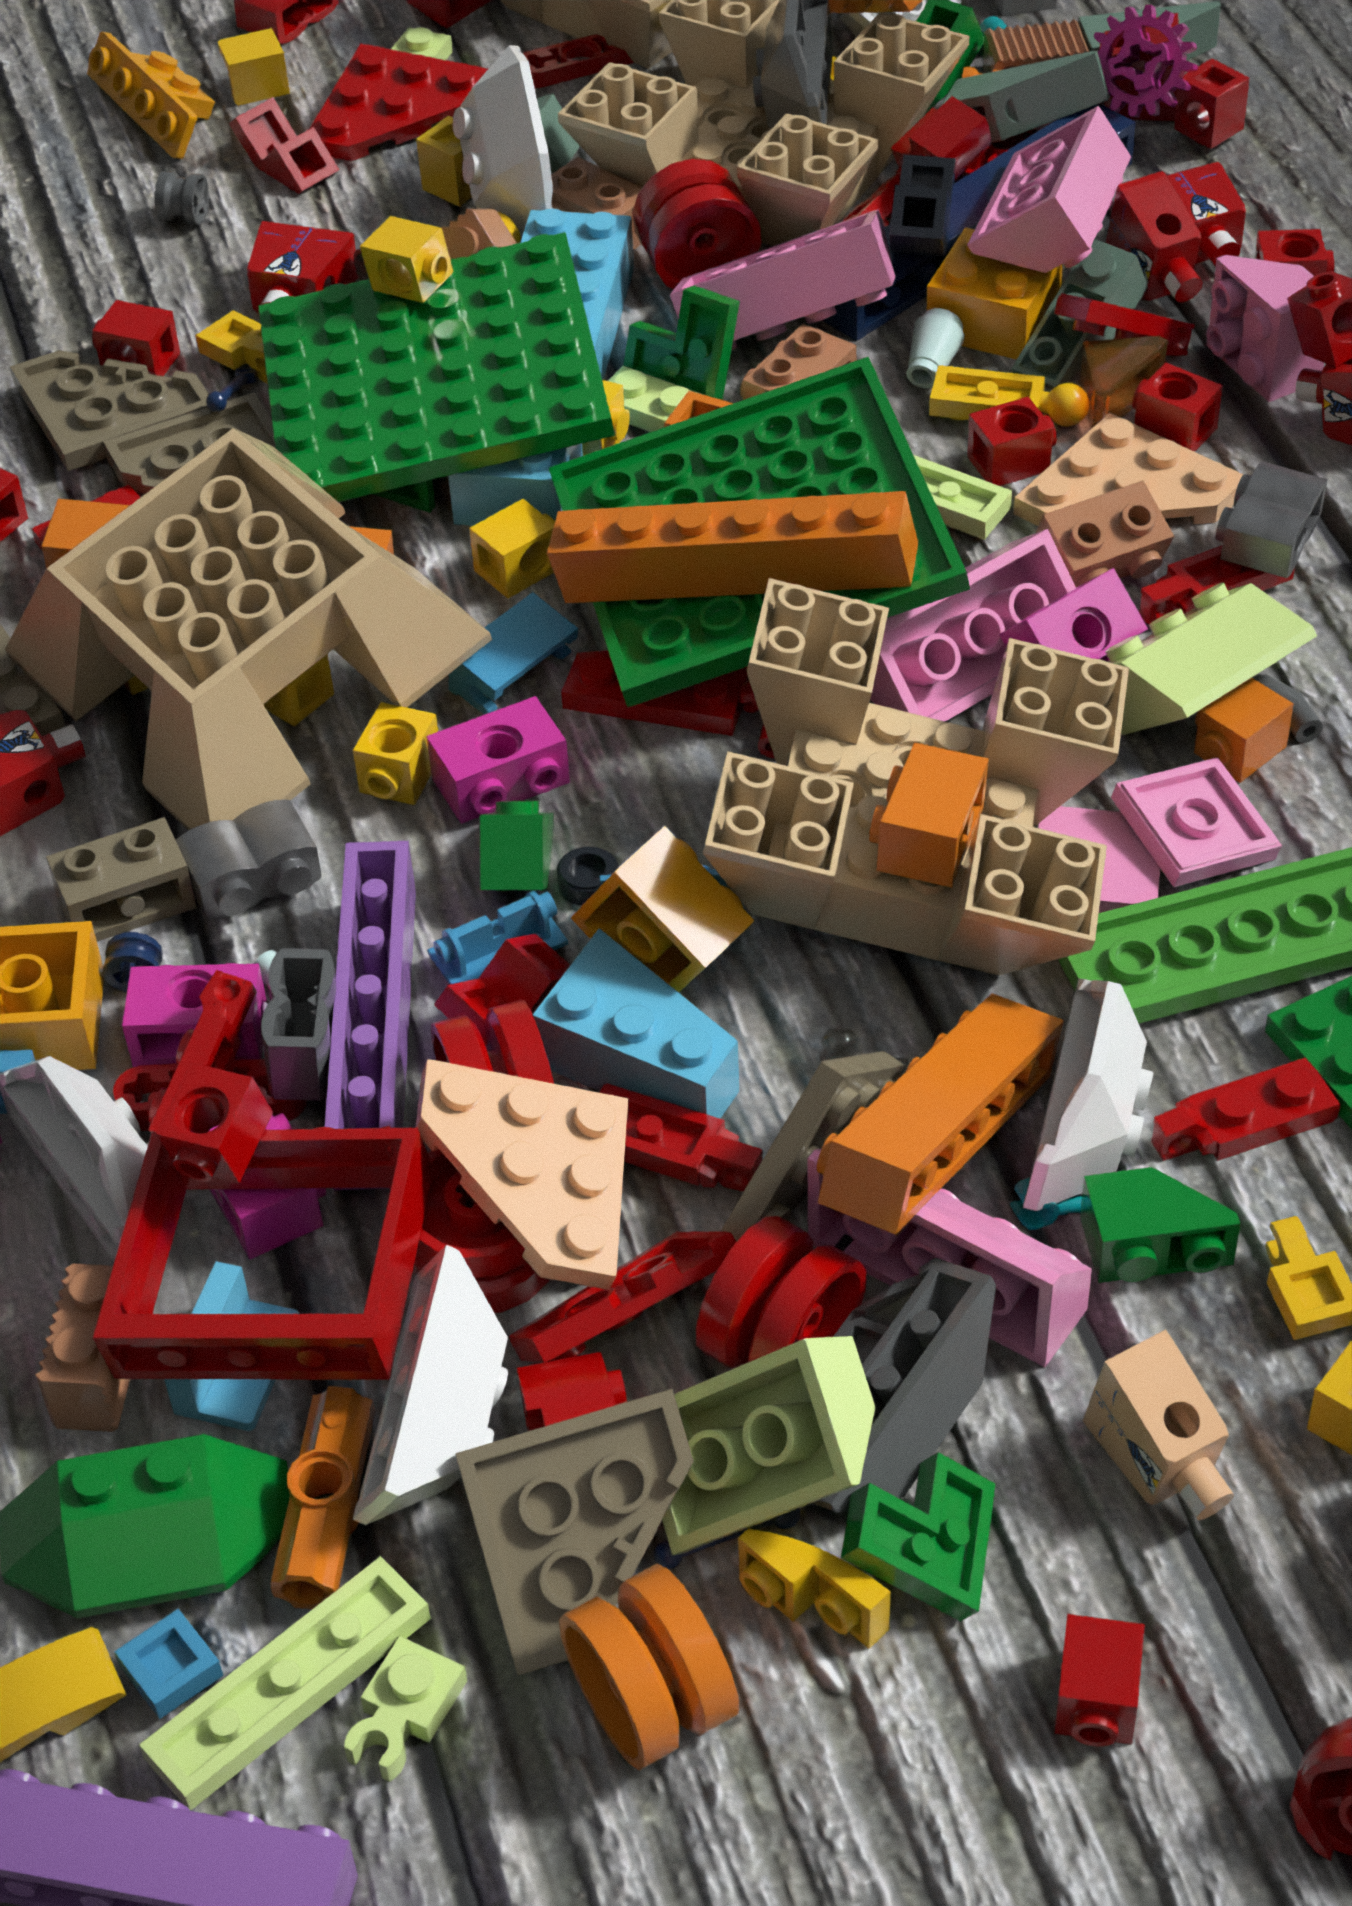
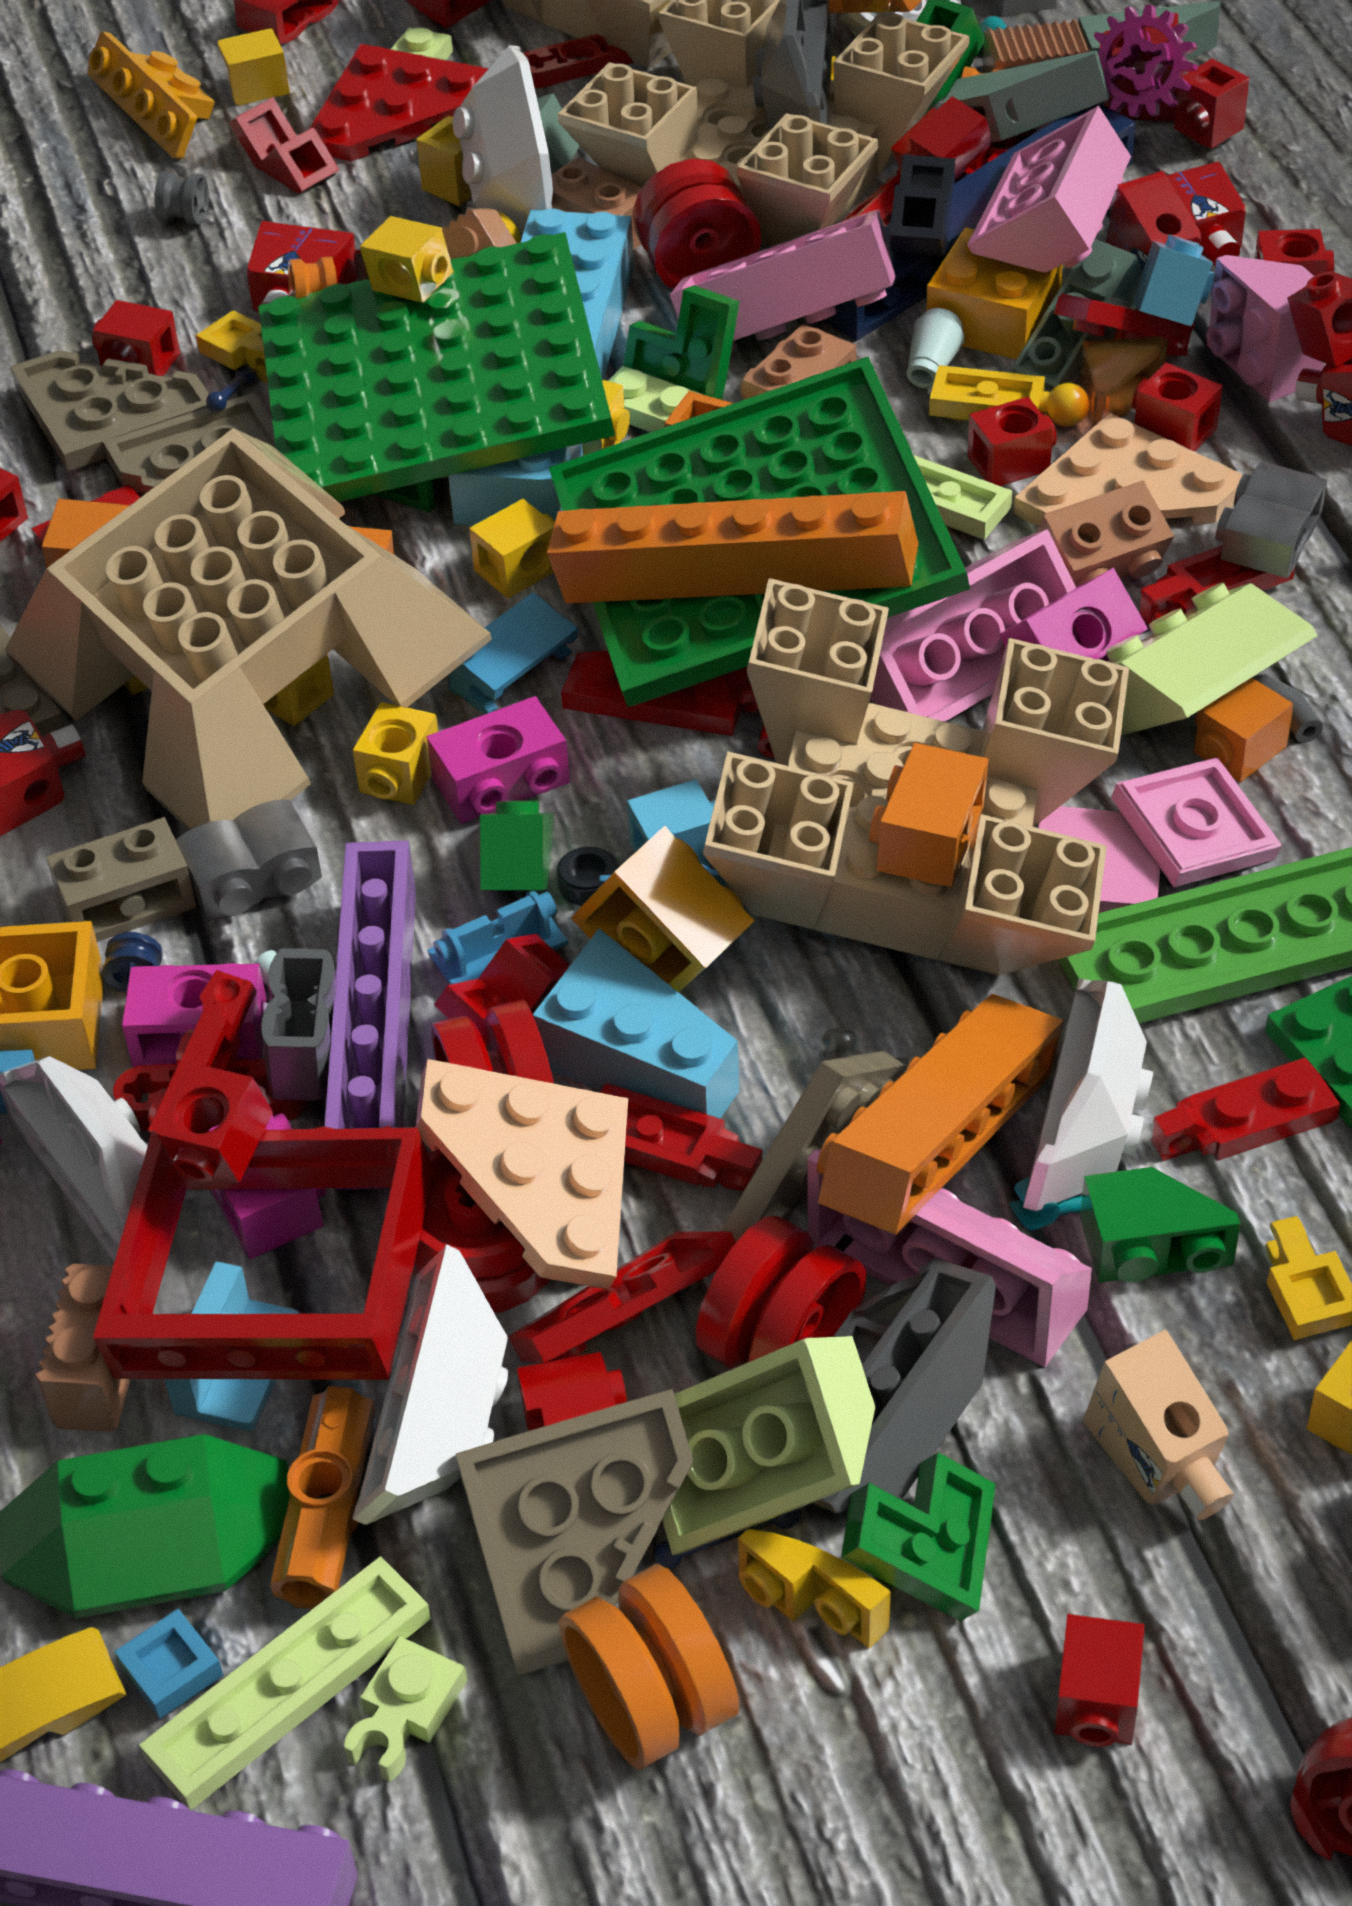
none -> orange wheel [288,257,337,299]
none -> medium azure brick [627,779,715,867]
none -> medium azure brick [1133,235,1215,326]

